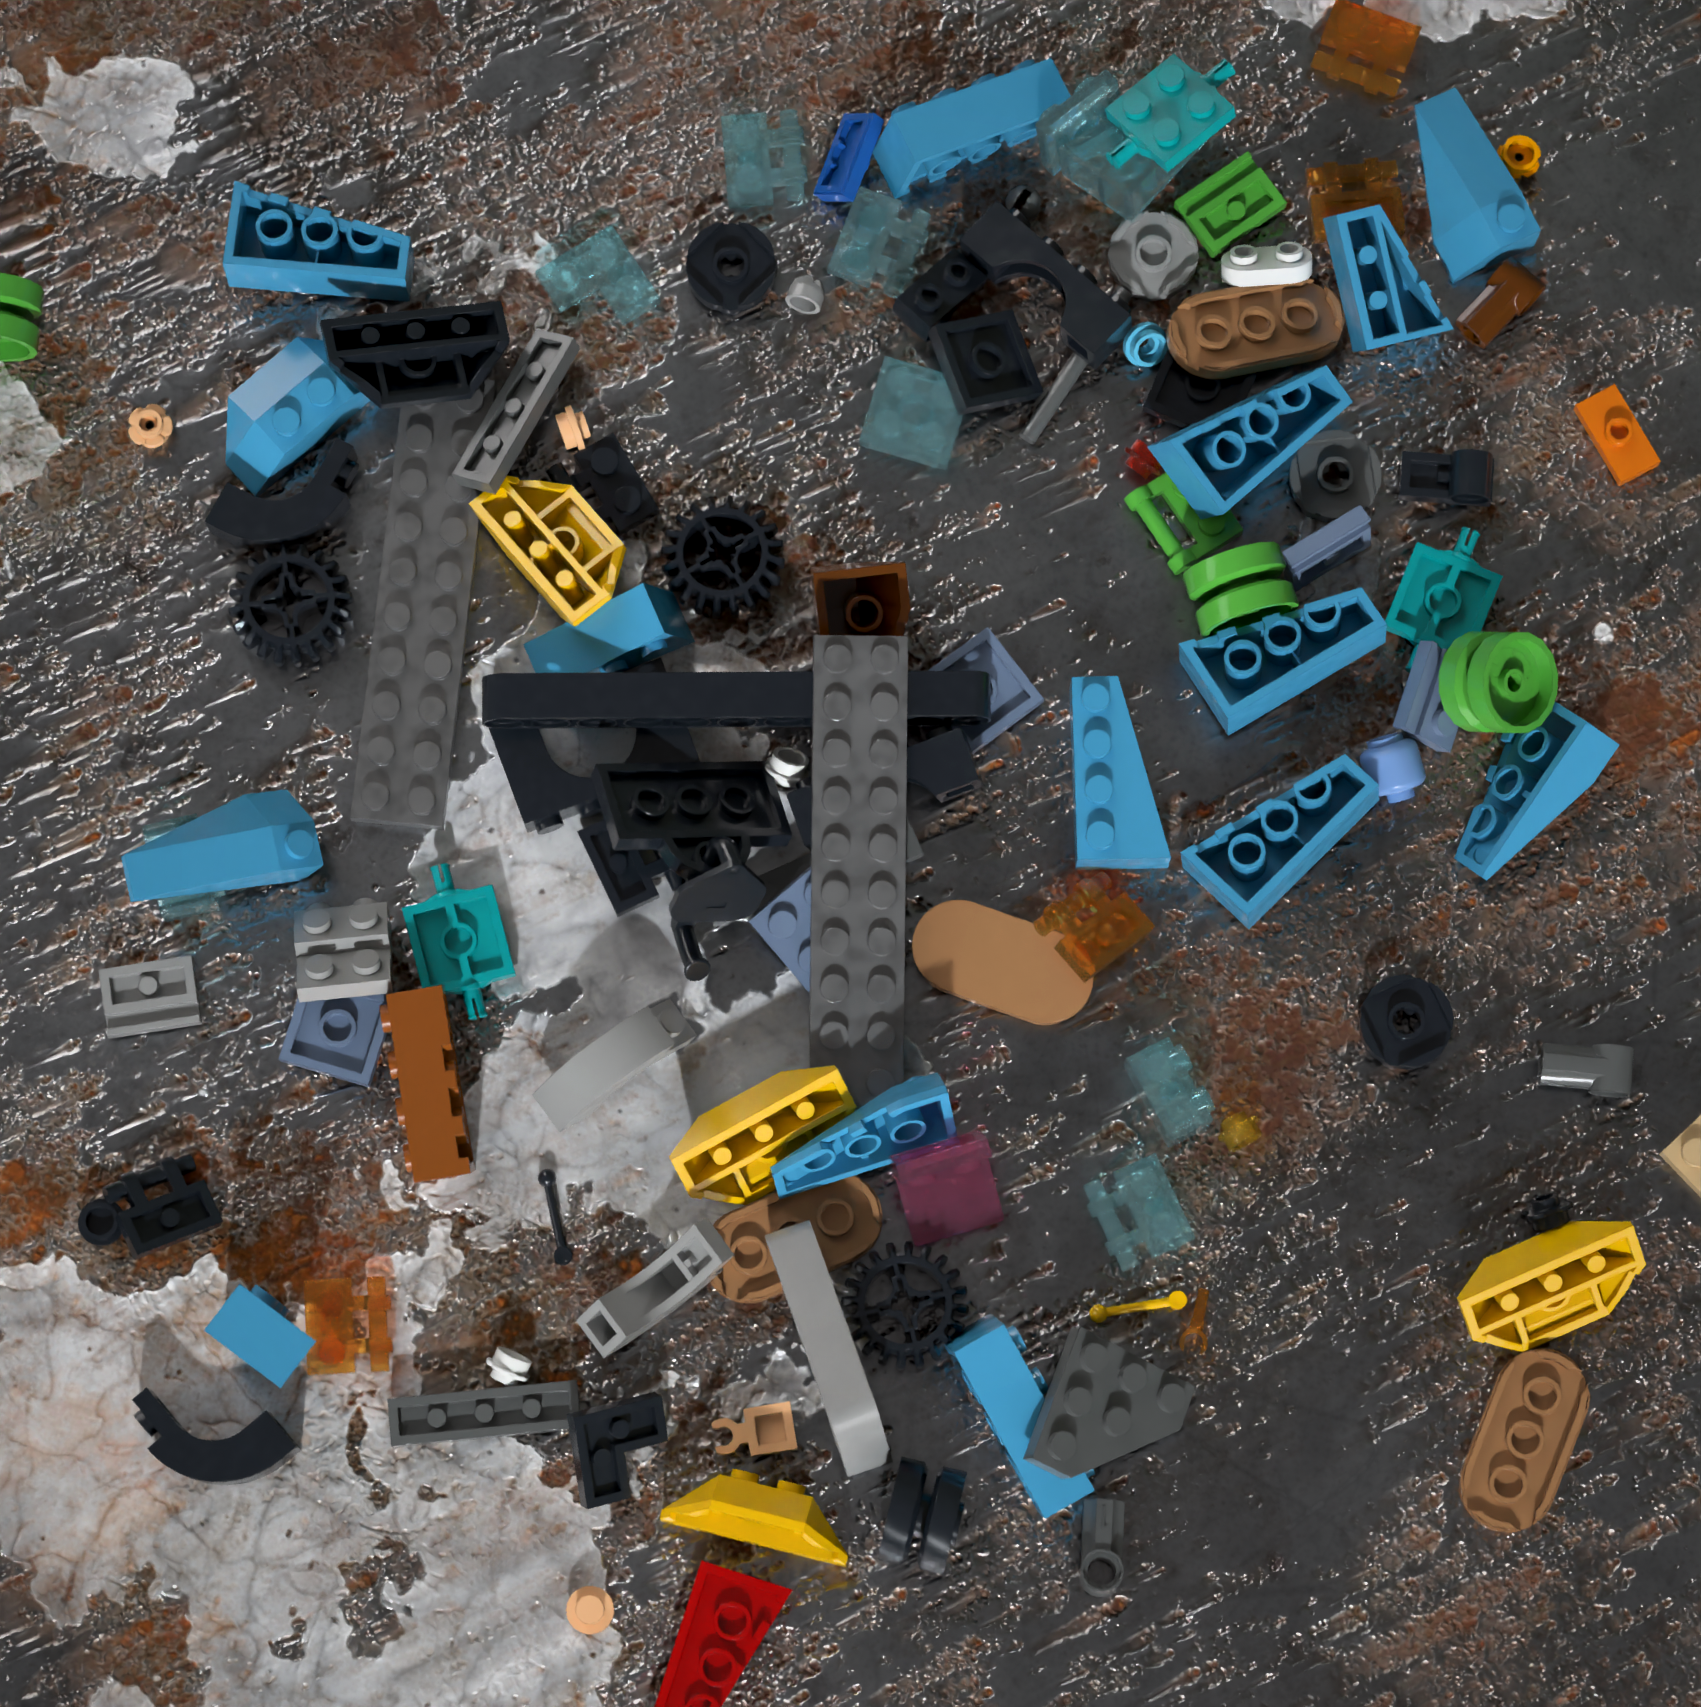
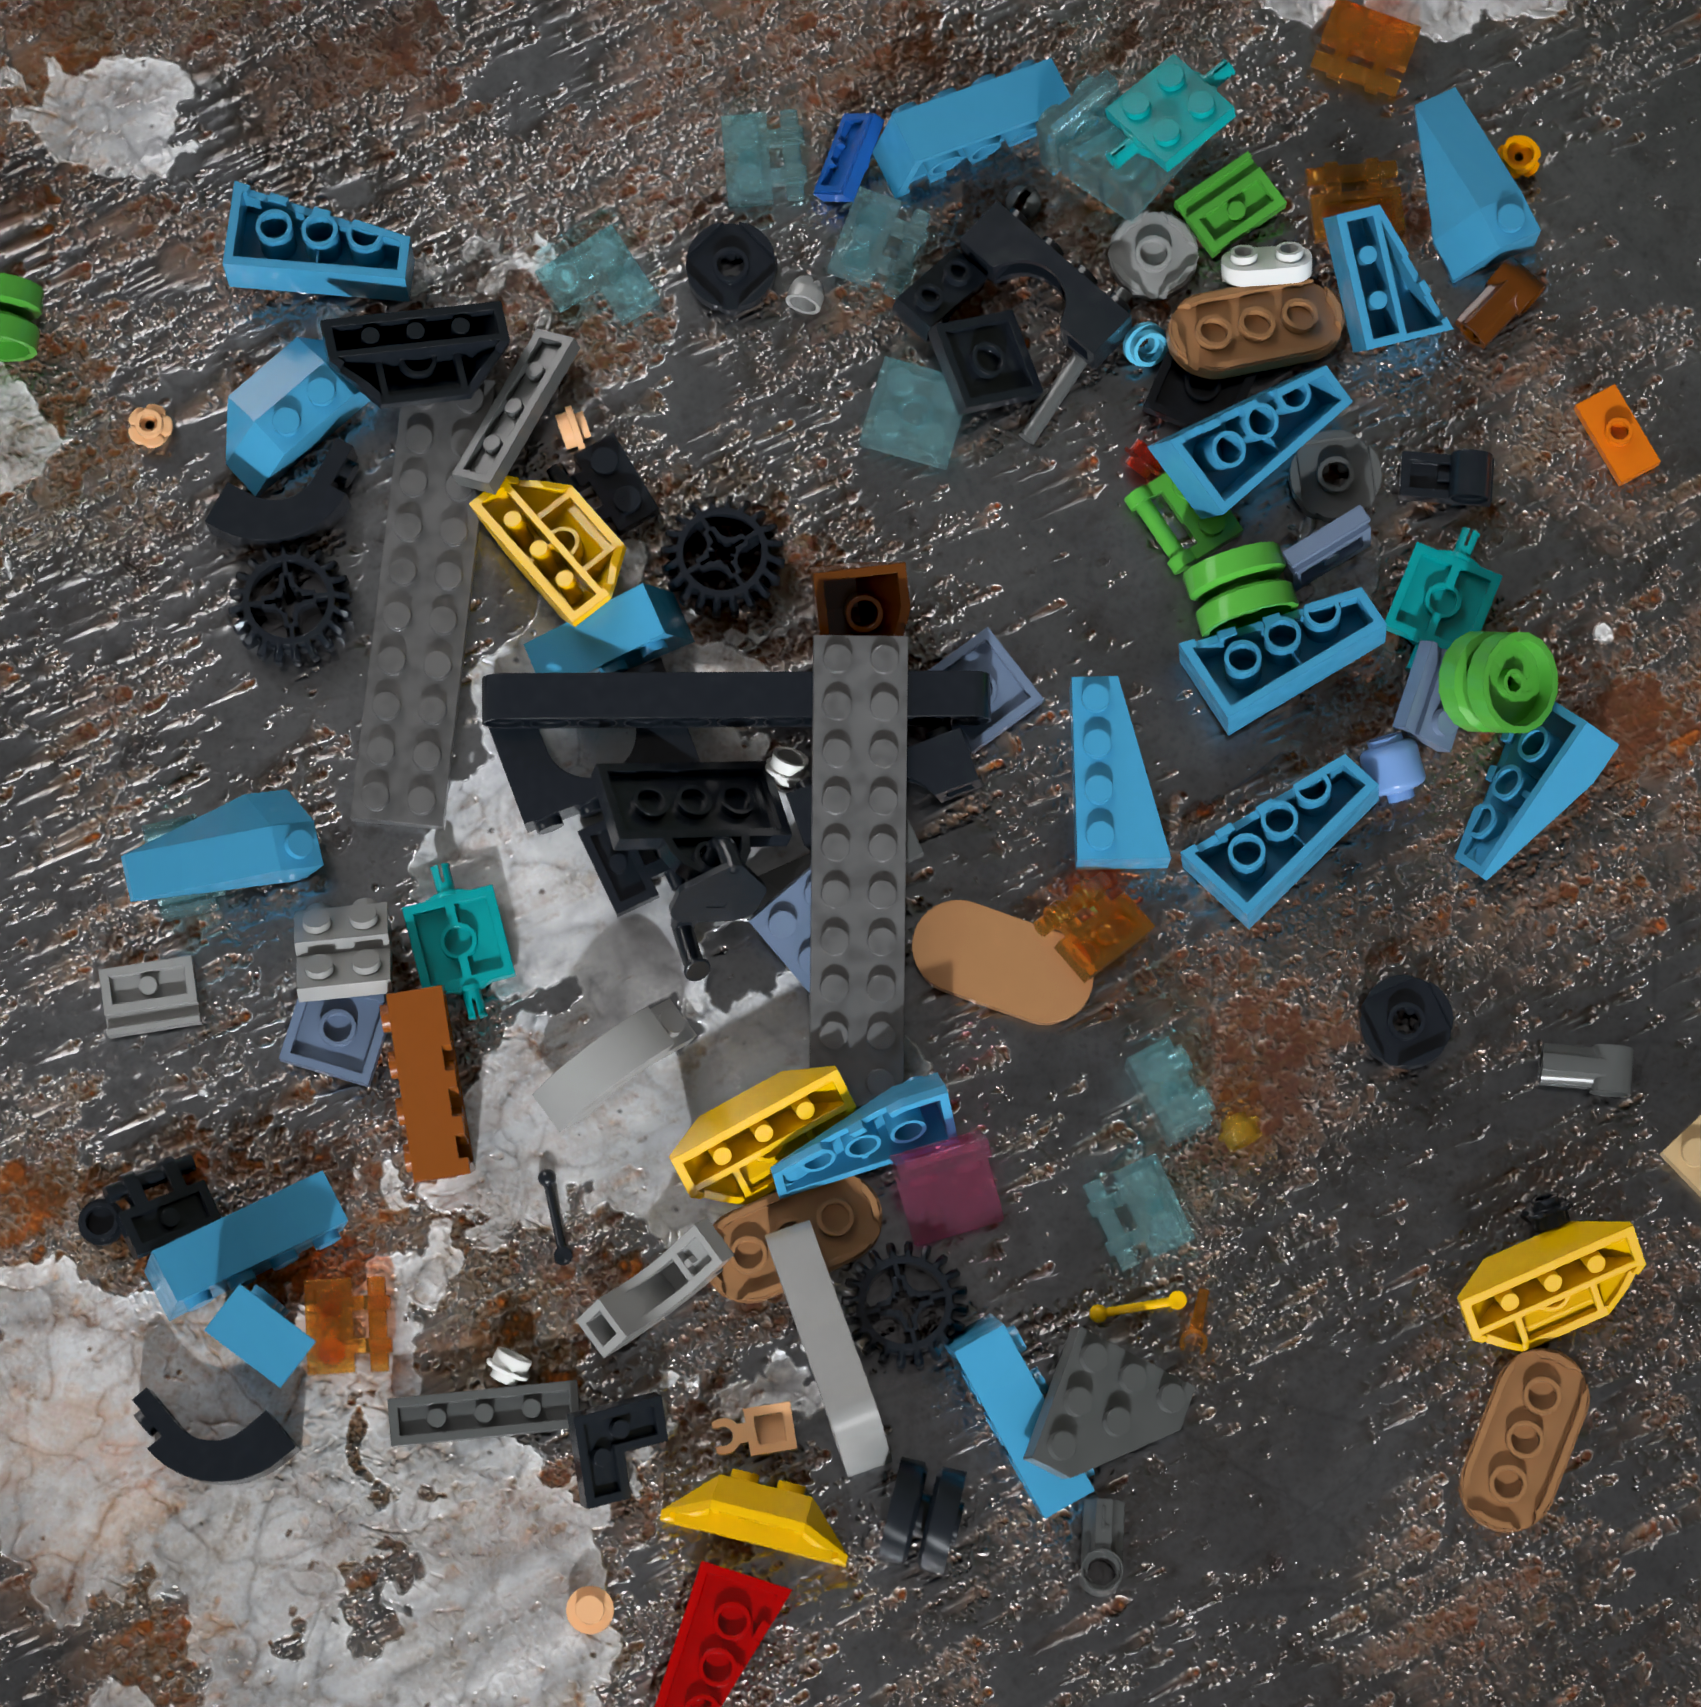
none -> dark azure wedge [144,1170,348,1321]

